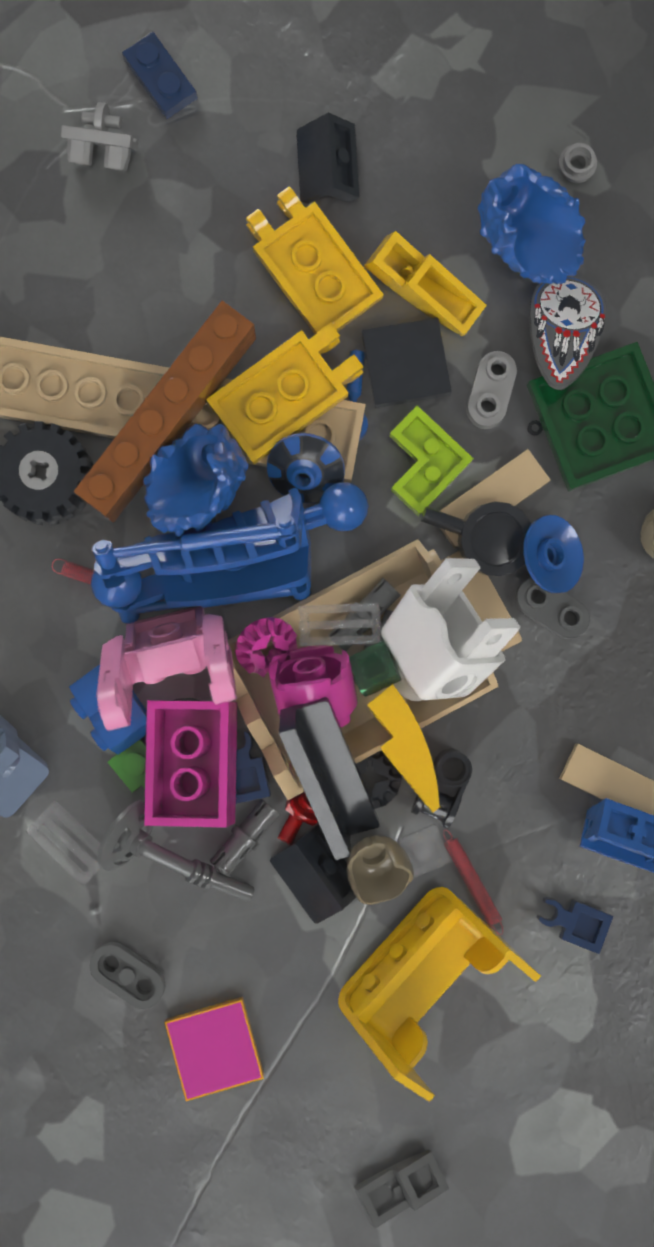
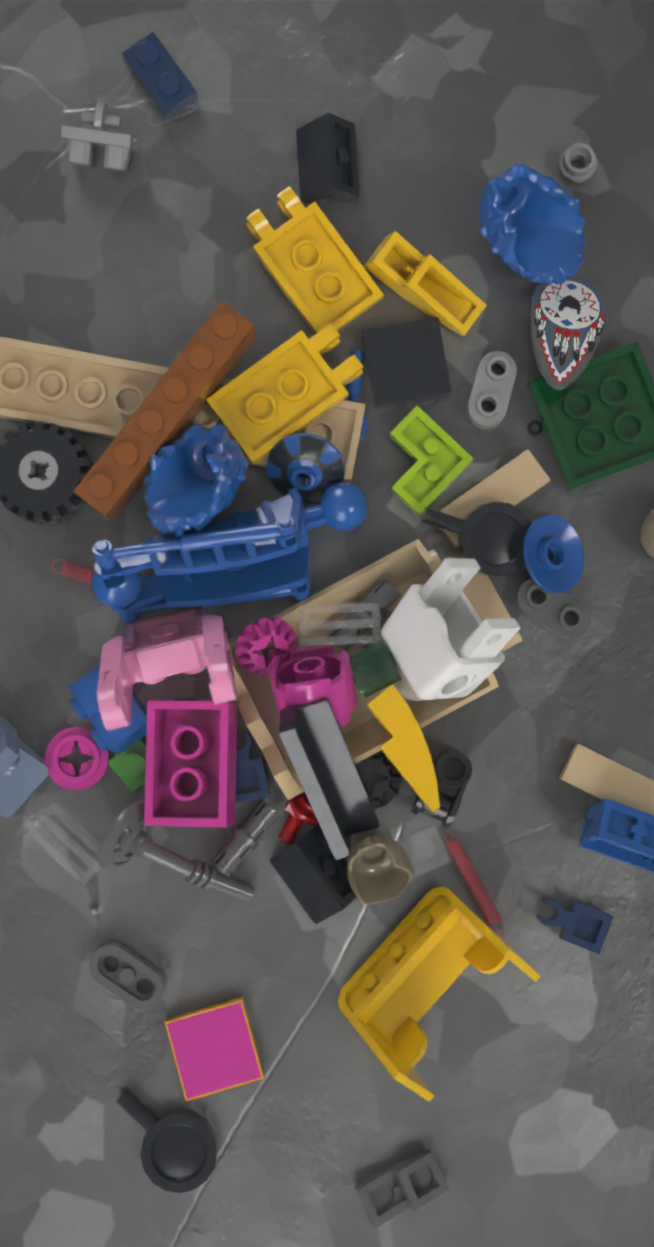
none -> dark pink gear [45,727,110,790]
none -> black piece [116,1089,219,1193]

